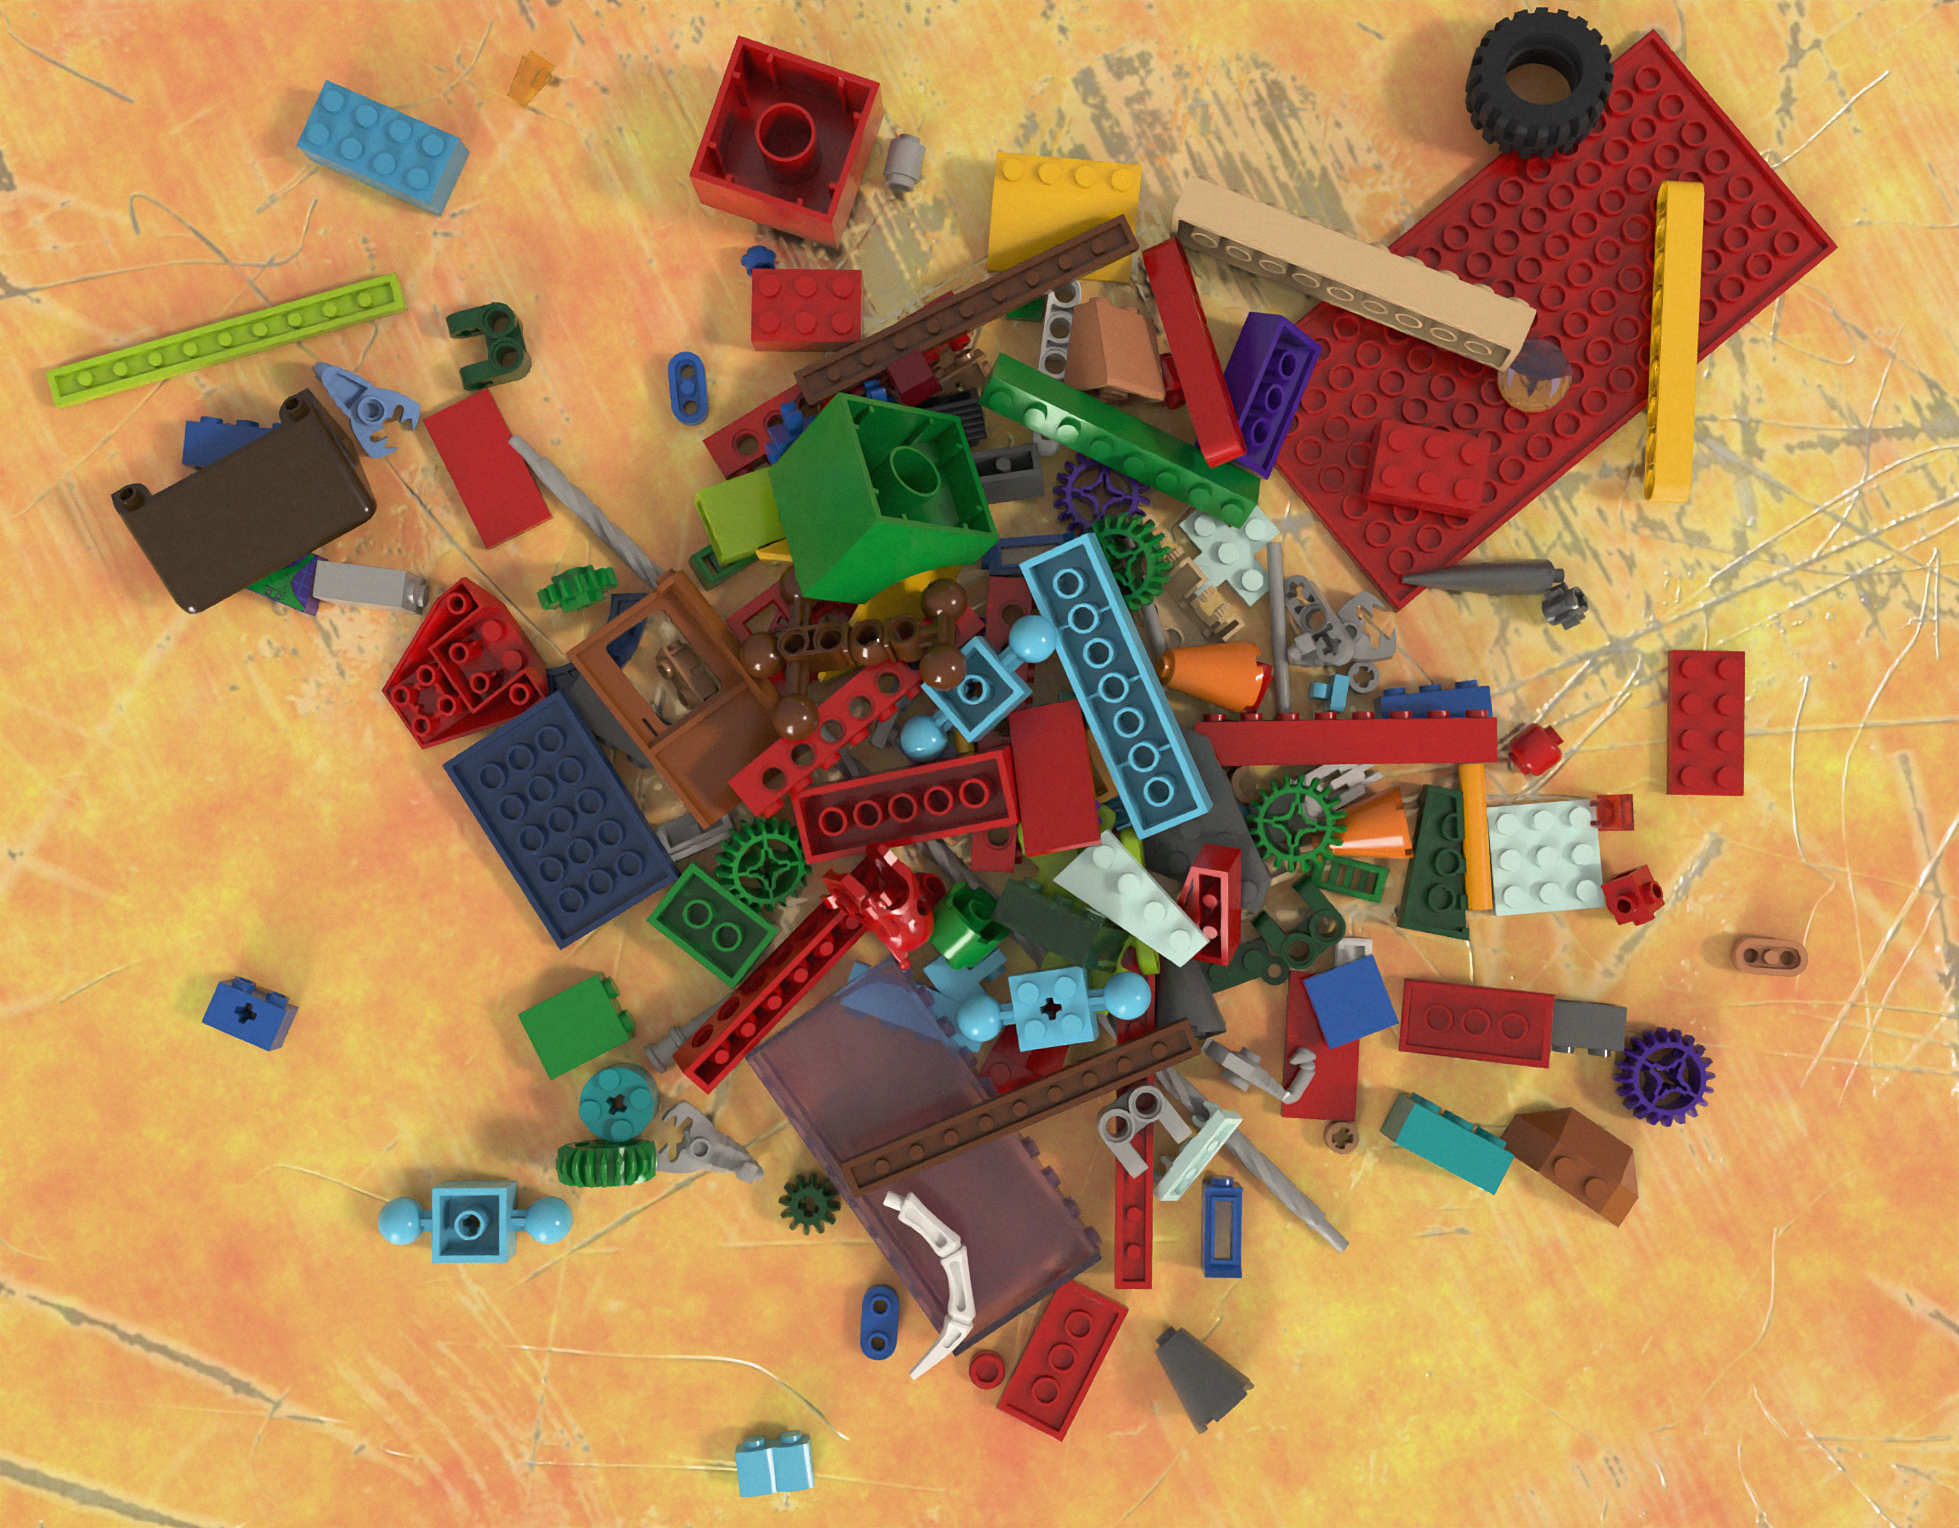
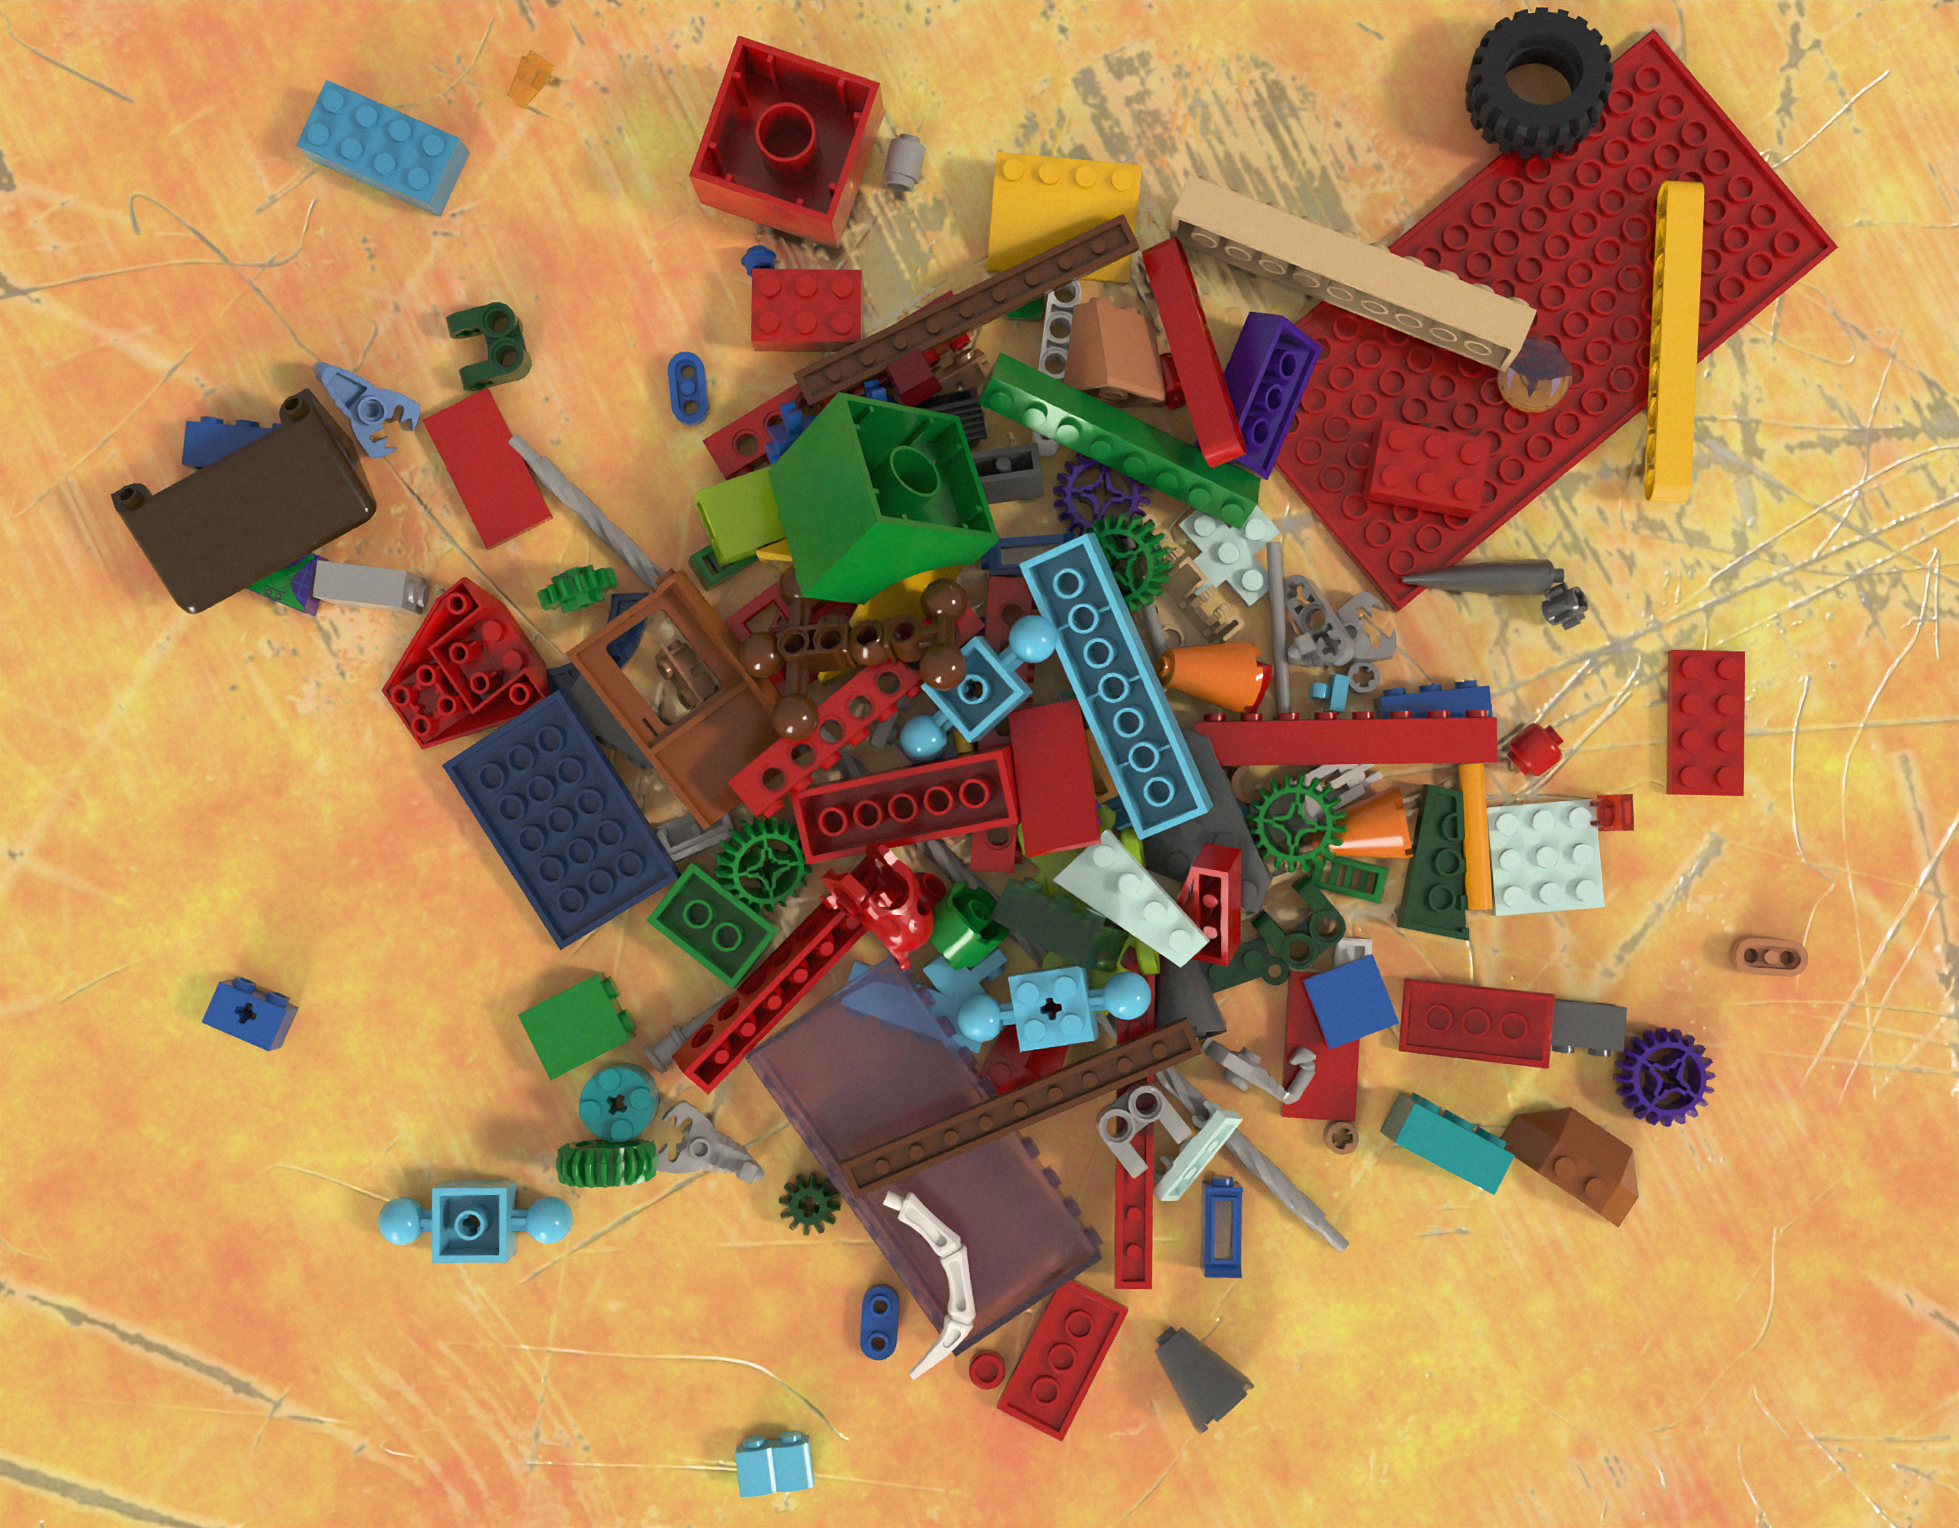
lime plate [45,272,408,409] -> none
red brick [1600,864,1665,926] -> none

